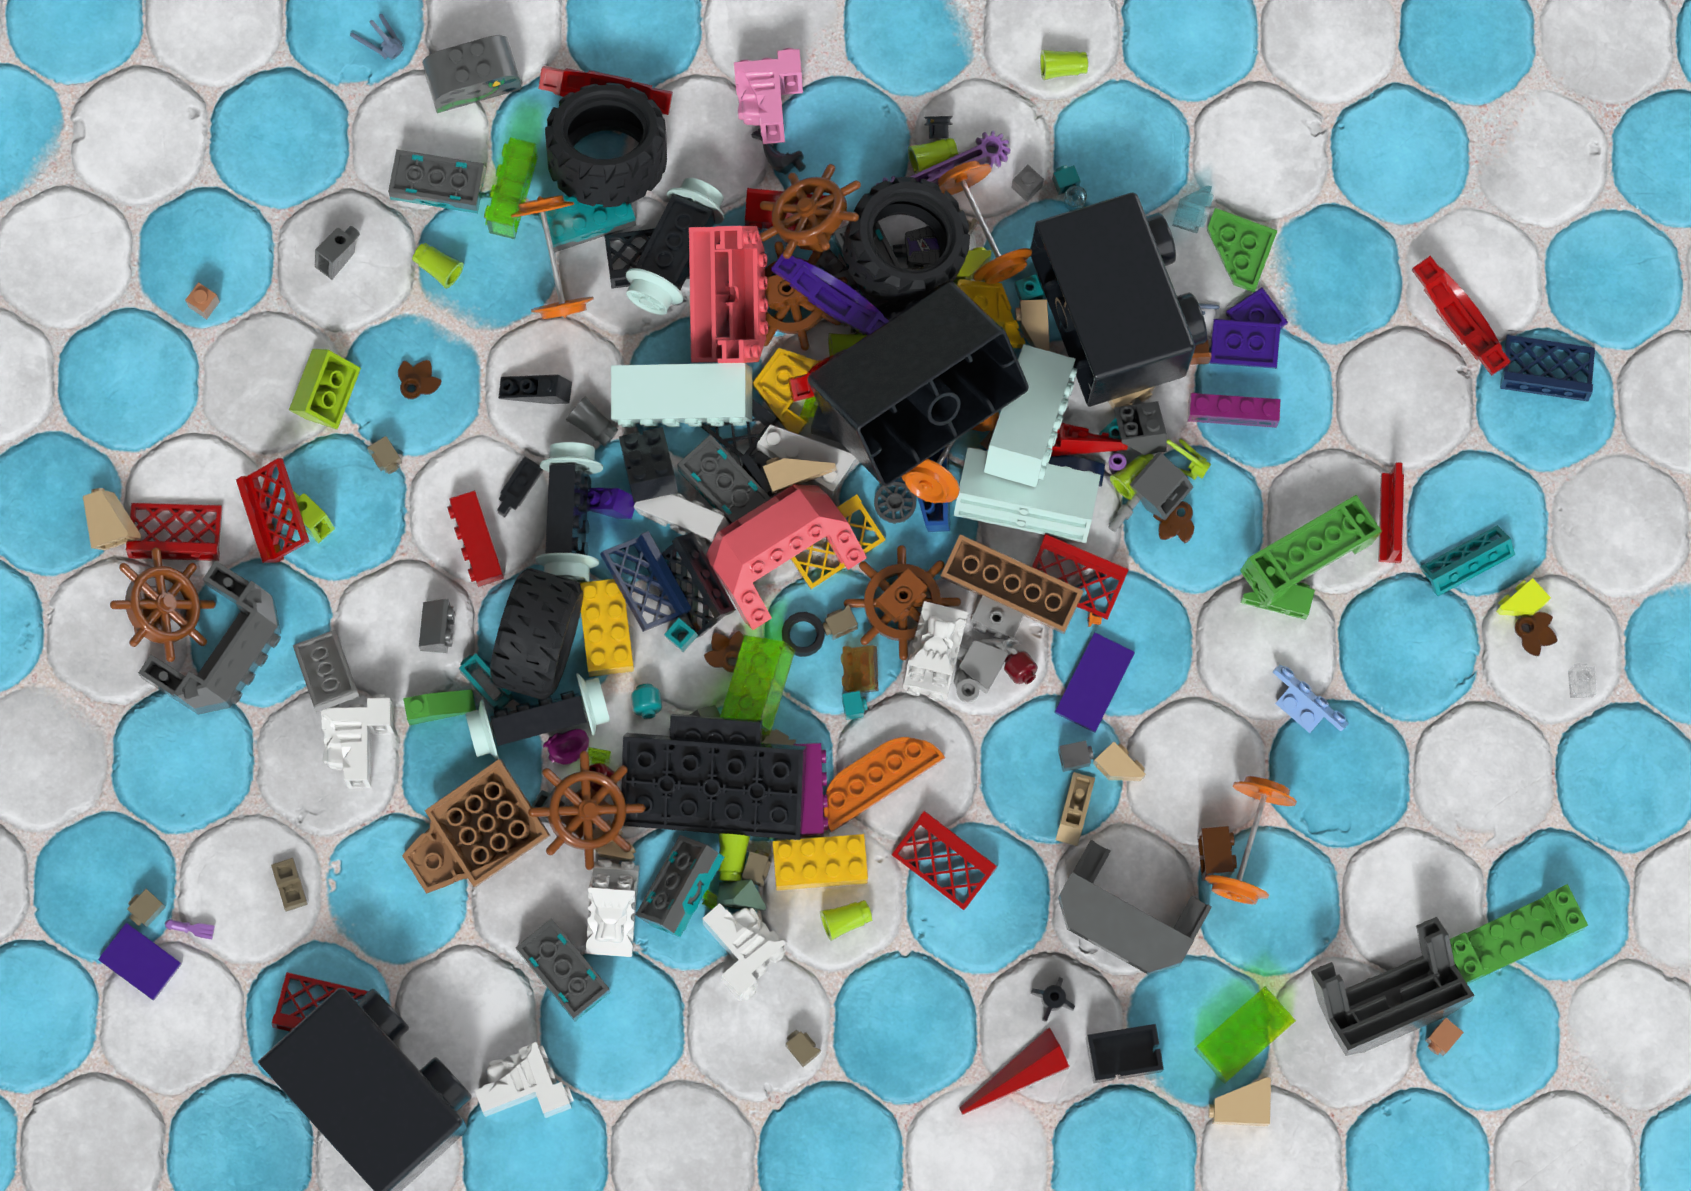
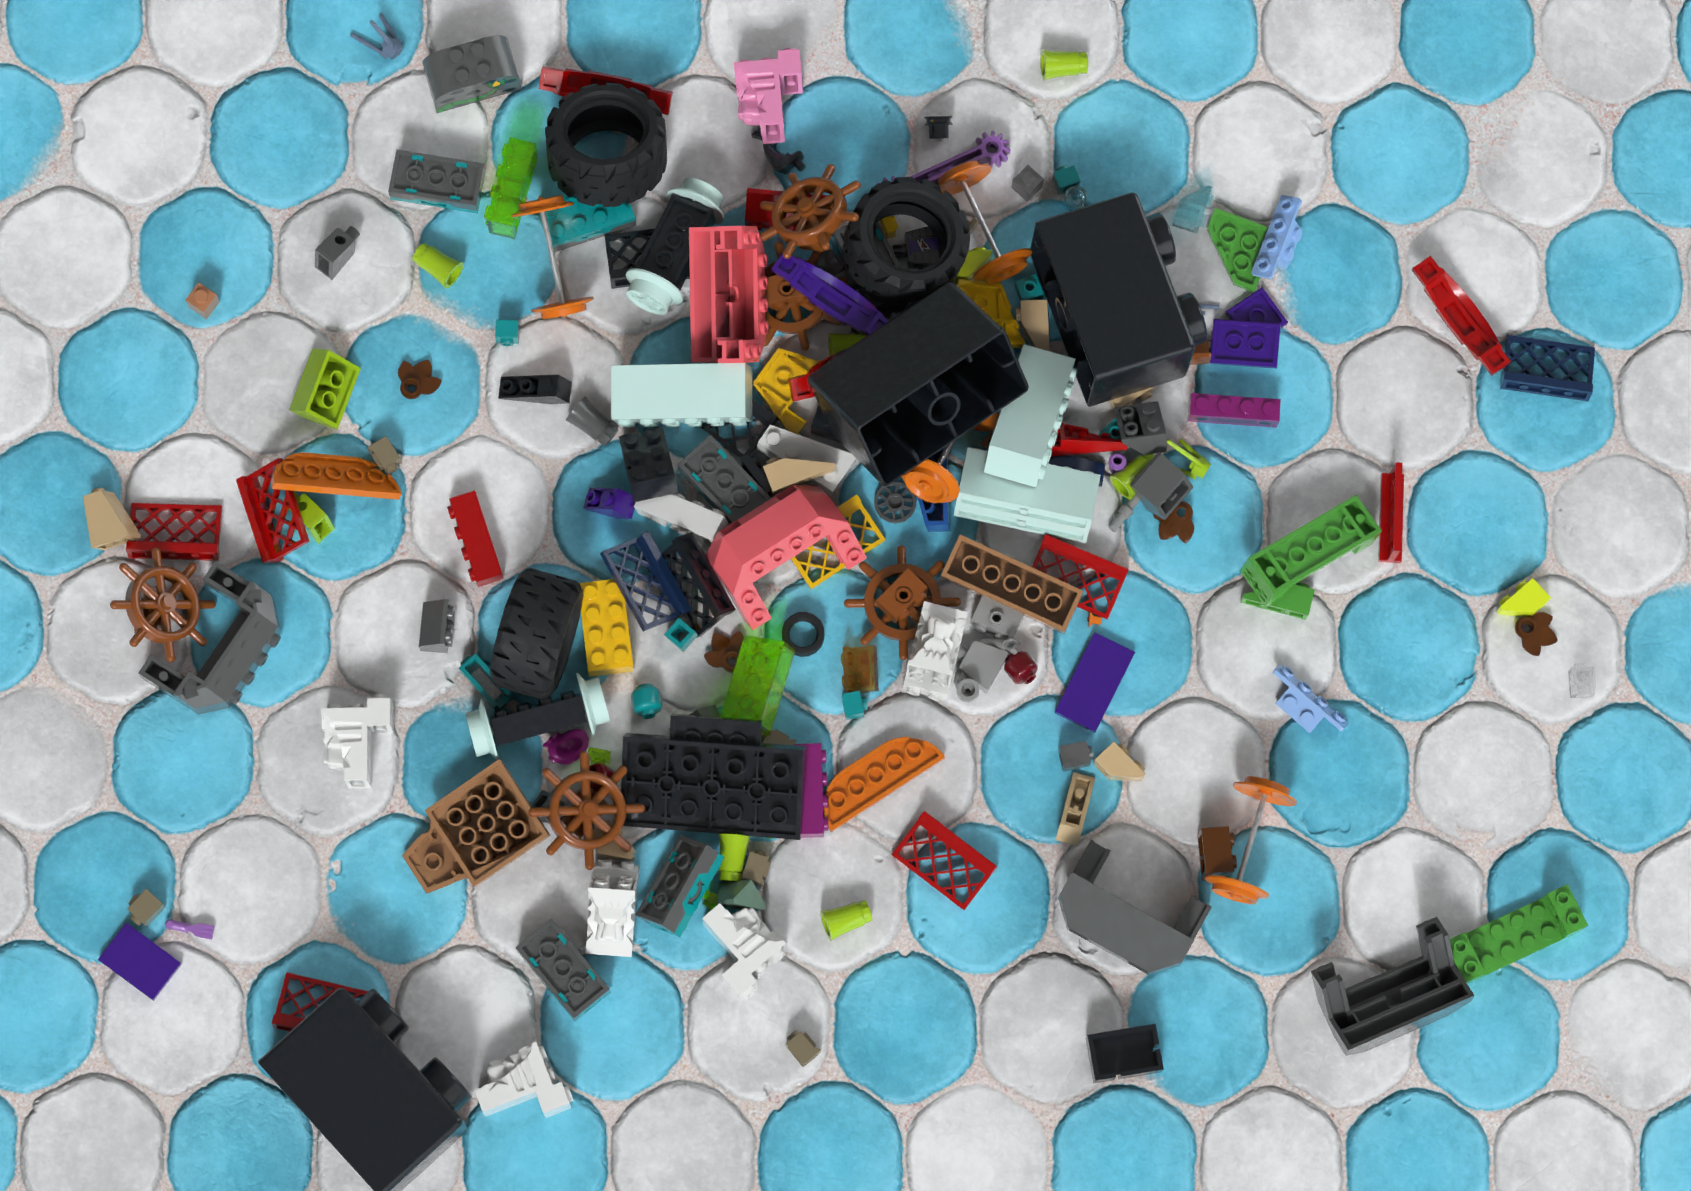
dark tan slope [271,858,308,912] -> none
light grey tile [293,630,359,712] -> none
bright green slope [403,689,476,726] -> none
black hinge [497,456,544,518] -> none
brick [535,442,603,583] -> none
yellow brick [773,834,868,891] -> none
clear neon green plate [800,397,818,423] -> none
dark tan window [822,604,858,640] -> none
lime plant [908,138,959,174] -> none
red wedge [959,1028,1070,1115] -> none
black brick [1030,977,1075,1022] -> none
clear neon green brick [1194,986,1296,1084] -> none
tan slope [1208,1077,1271,1126] -> none
teal fence [1420,525,1515,596] -> none
nougat brick [1426,1018,1464,1056] -> none
none -> orange plate [271,452,402,500]
none -> teal plate [495,319,520,346]
none -> yellow plate [880,216,898,240]
none -> light blue bracket [1251,195,1302,279]

